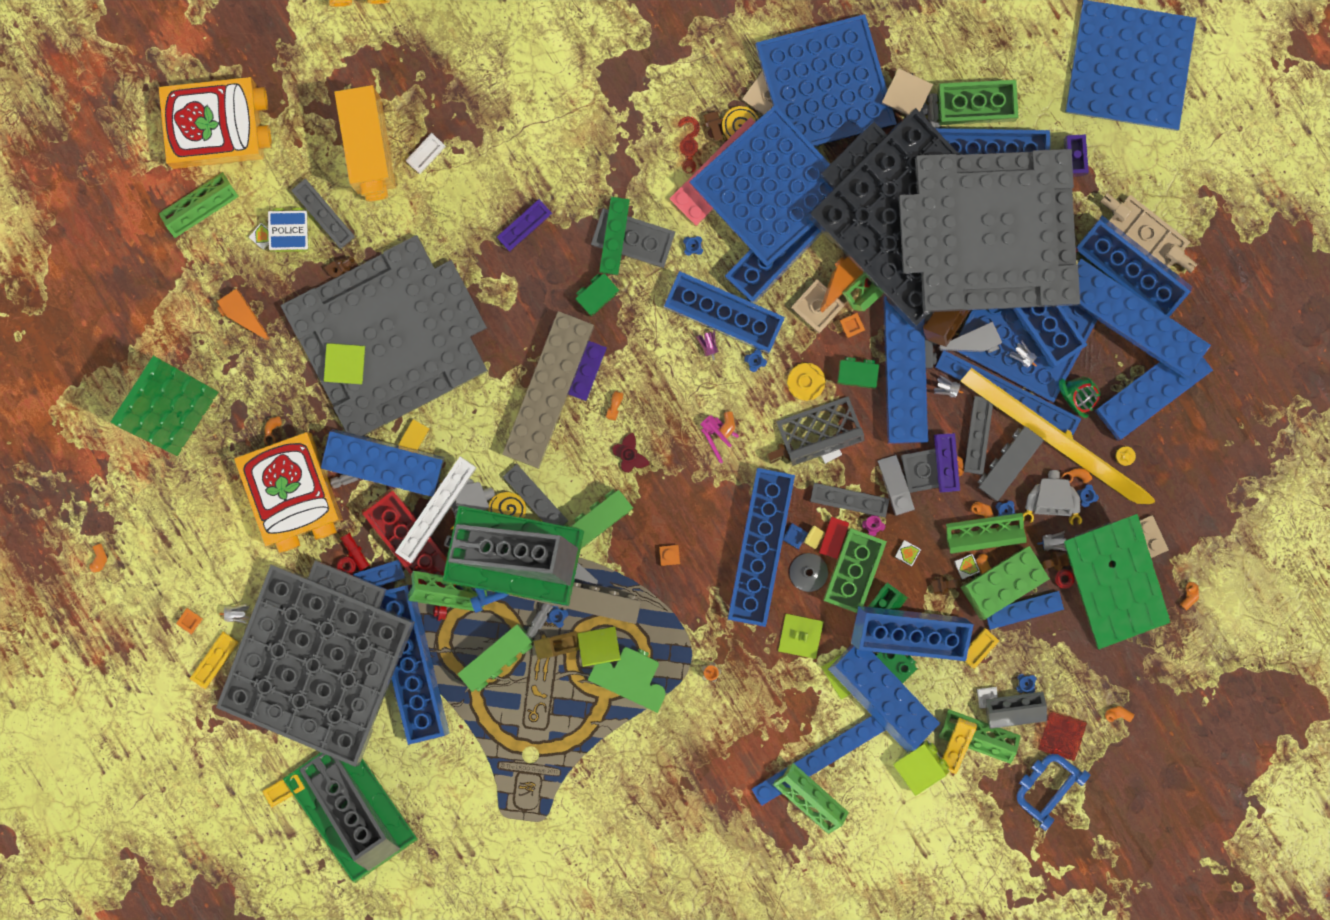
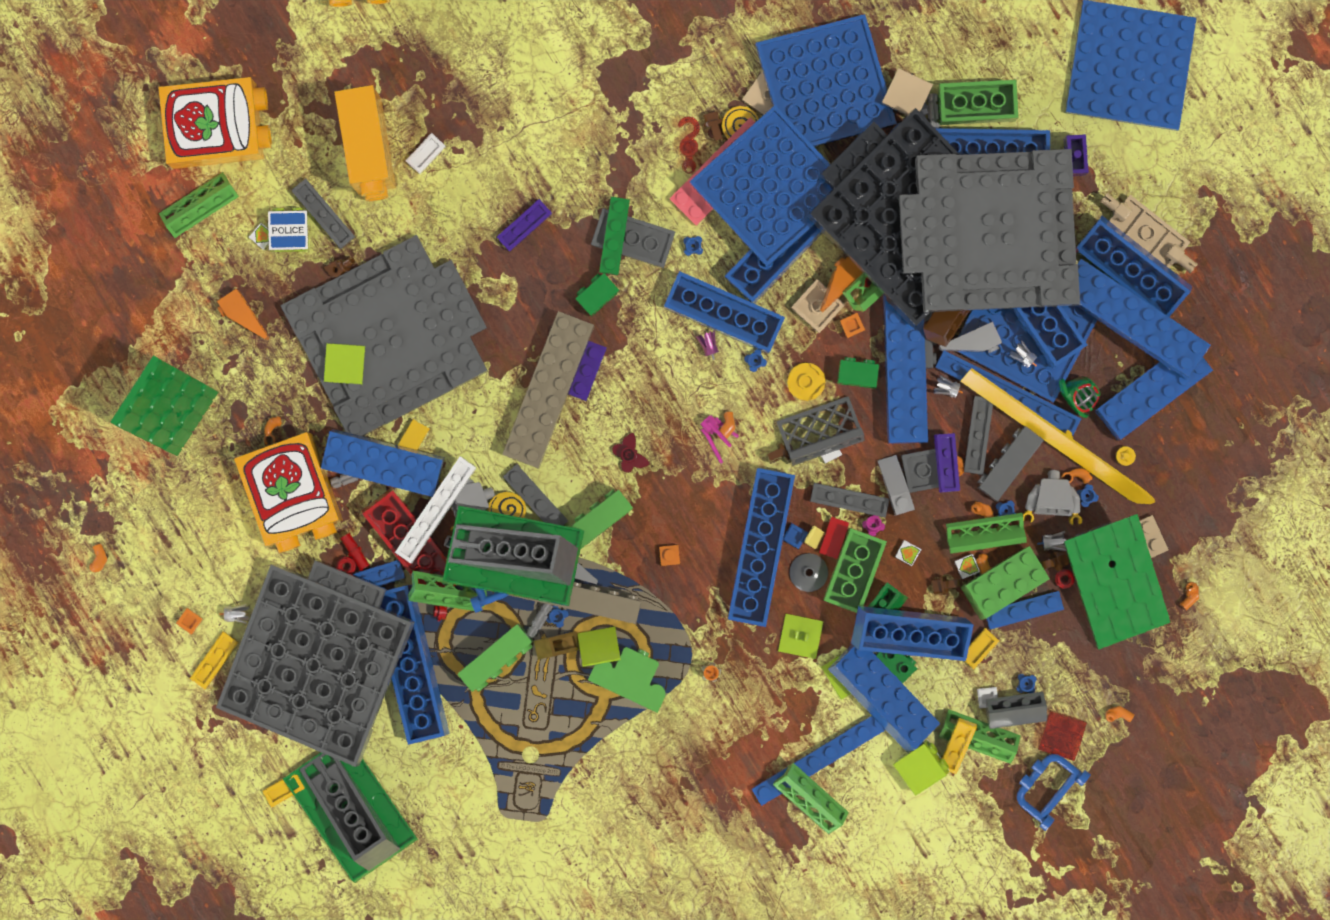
orange arm [606,390,624,421] -> none

